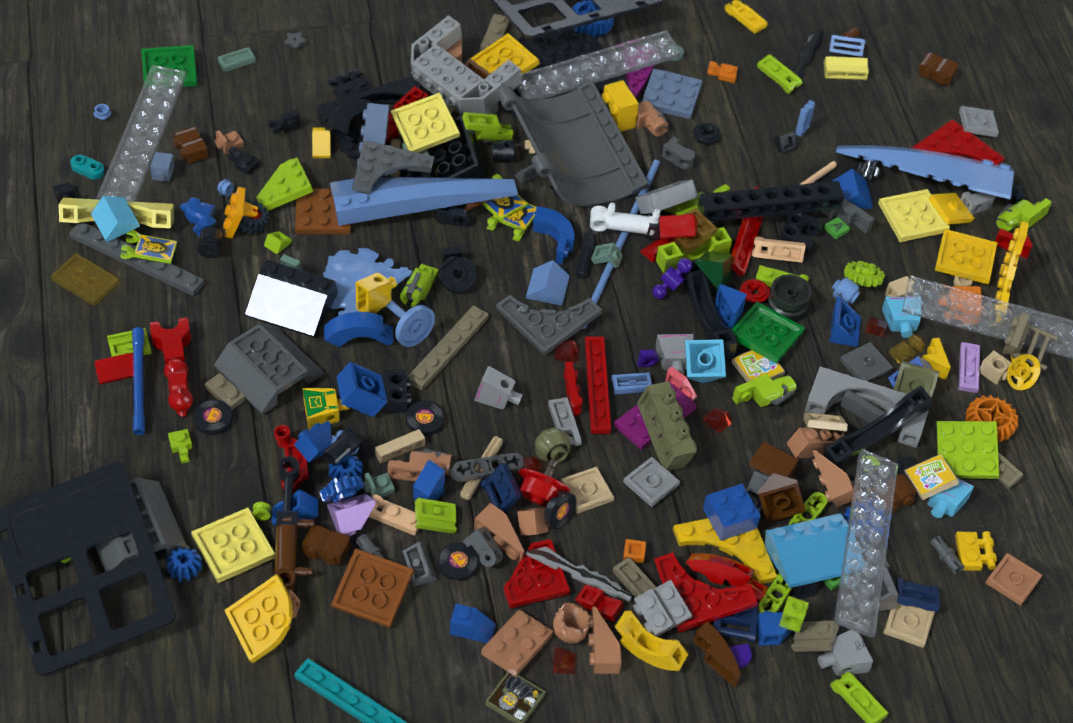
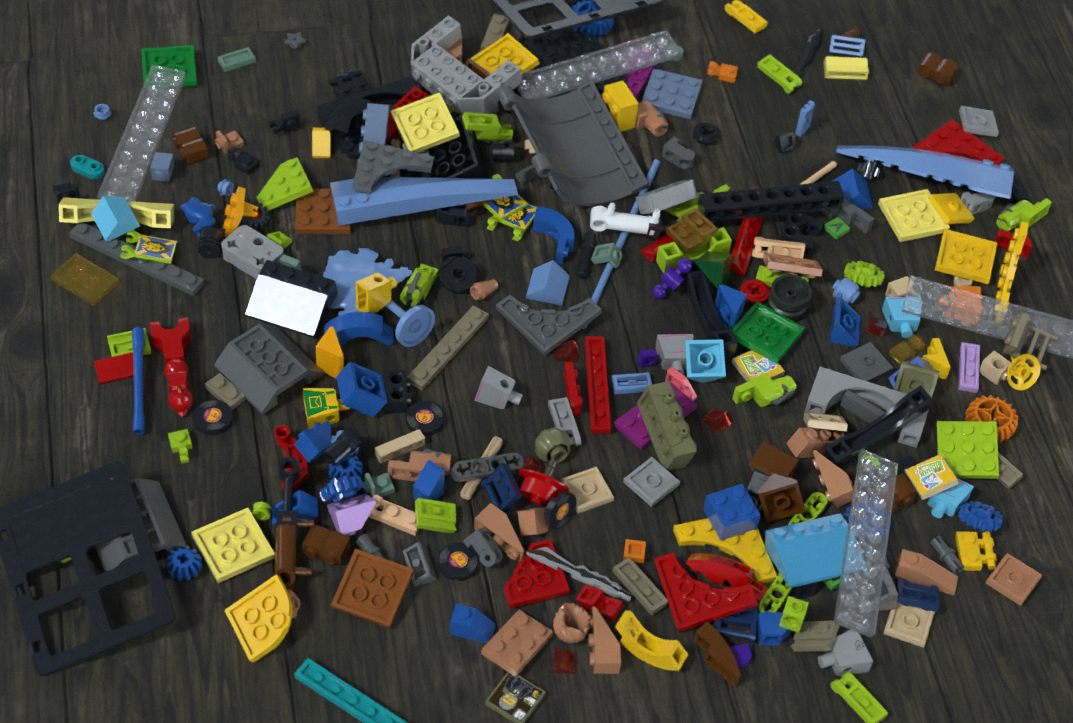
light grey plate [633,580,692,637] -> none
red slope [659,214,698,239] -> none
none -> light grey axle [221,225,283,280]
none -> light orange slope [316,327,344,379]
none -> nougat cone [470,279,498,300]
none -> nougat plate [763,252,823,278]
none -> nougat slope [894,549,958,595]
none -> blue gear [958,501,1003,532]

